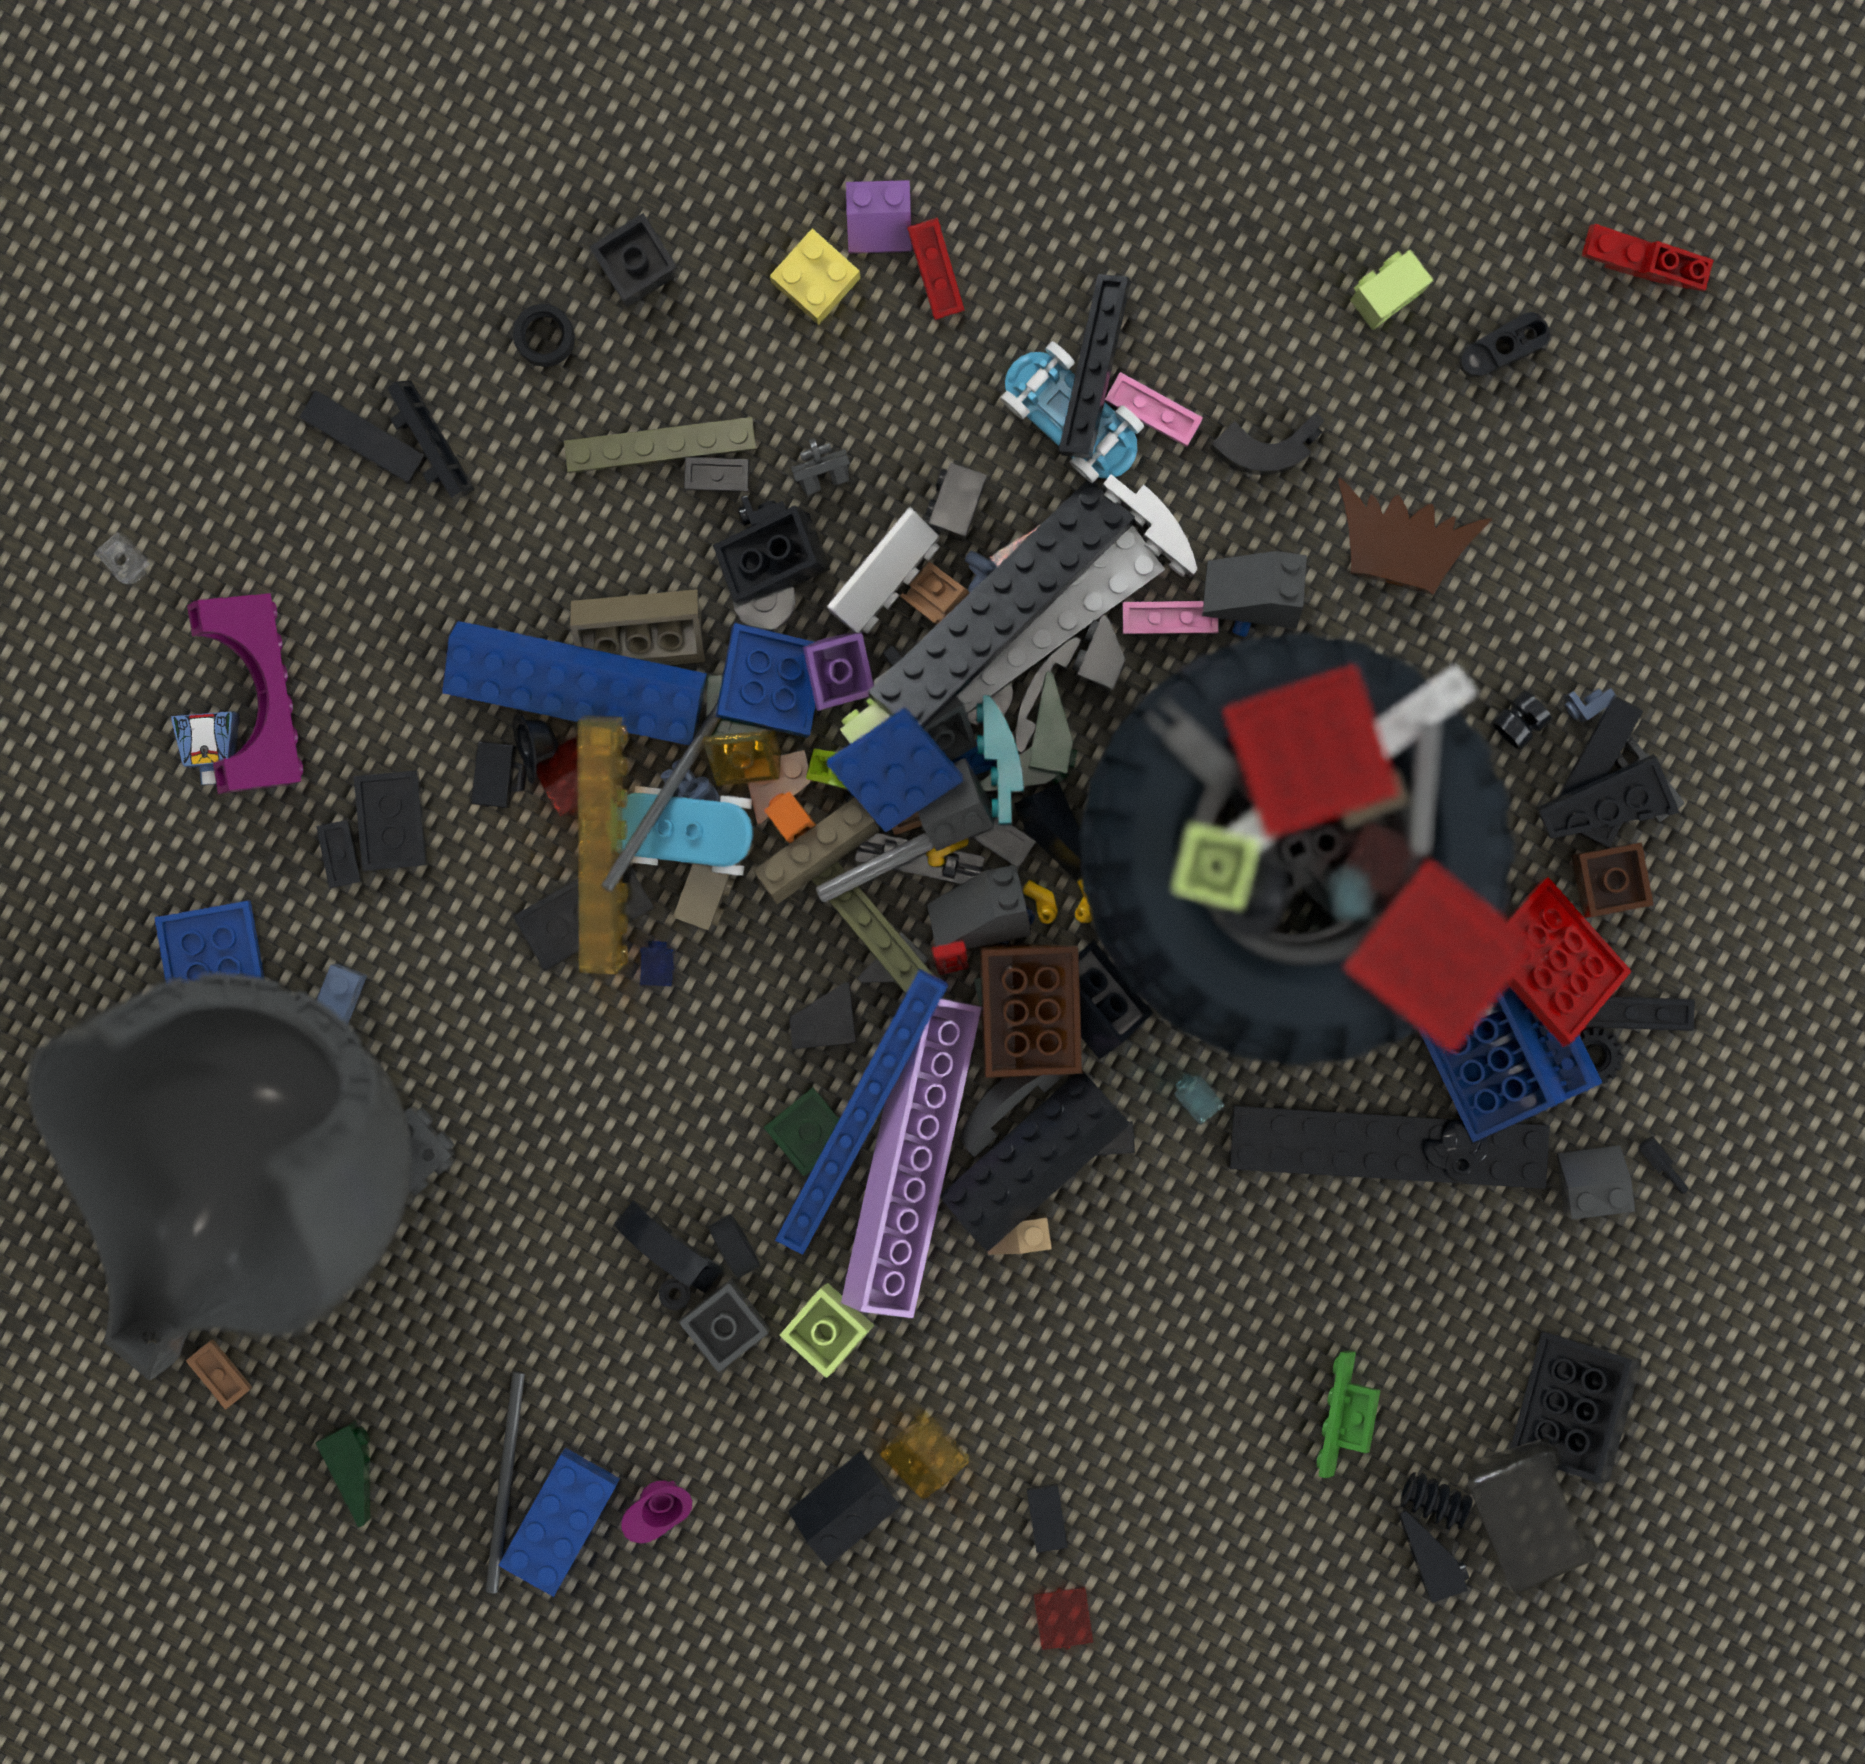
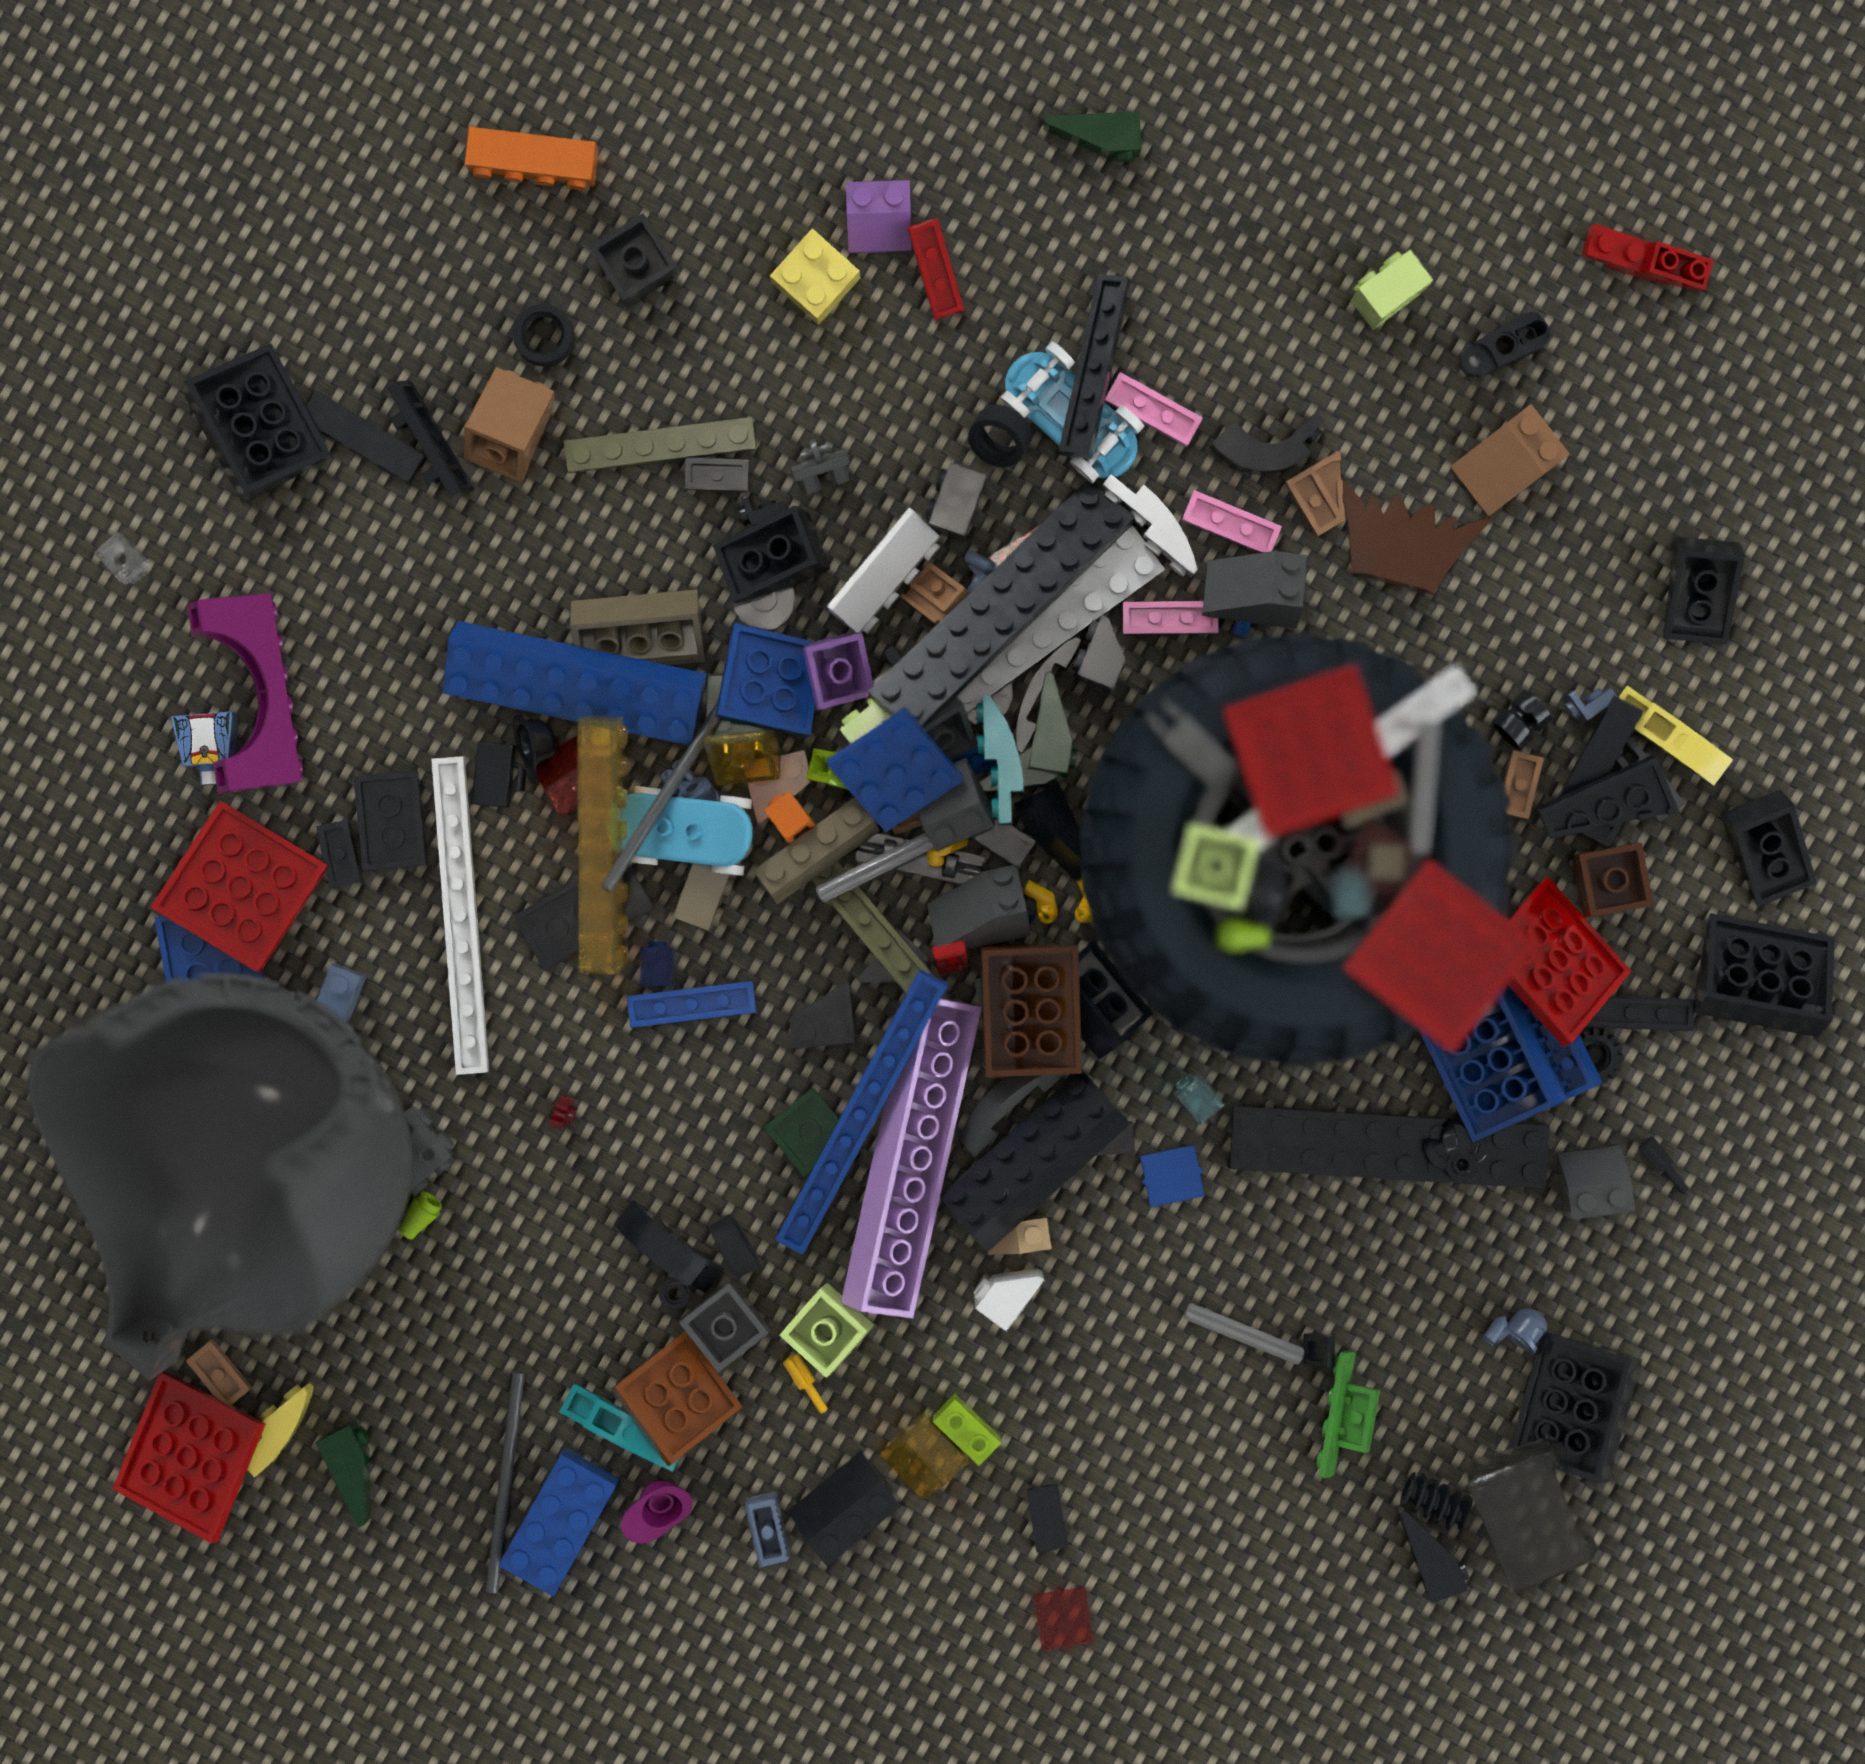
none -> red plate [112,1372,266,1543]
none -> red plate [150,800,328,974]
none -> black slope [183,343,331,504]
none -> light yellow slope [247,1382,314,1478]
none -> lime cone [398,1191,442,1240]
none -> white plate [431,756,489,1075]
none -> medium nougat slope [463,367,555,483]
none -> orange brick [465,127,599,190]
none -> dark red plate [548,1094,578,1130]
none -> teal slope [559,1384,681,1472]
none -> dark orange plate [611,1331,742,1466]
none -> blue plate [626,981,757,1028]
none -> sand blue brick [745,1491,791,1567]
none -> yellow axle [783,1353,828,1414]
none -> lime brick [933,1393,1001,1466]
none -> black tyre [968,405,1032,468]
none -> white slope [973,1268,1044,1331]
none -> dark green slope [1043,111,1142,163]
none -> blue piece [1140,1145,1205,1207]
none -> bright pink plate [1181,490,1282,553]
none -> light grey axle [1184,1303,1304,1364]
none -> lime cone [1217,918,1269,952]
none -> medium nougat wing [1284,451,1345,538]
none -> black tile [1304,1332,1335,1369]
none -> dark tan tile [1368,844,1405,880]
none -> medium nougat slope [1449,404,1570,517]
none -> sand blue piece [1481,1308,1547,1355]
none -> medium nougat plate [1503,750,1544,820]
none -> light yellow slope [1619,686,1733,786]
none -> black slope [1663,536,1745,645]
none -> black slope [1694,913,1835,1037]
none -> black slope [1721,789,1817,907]

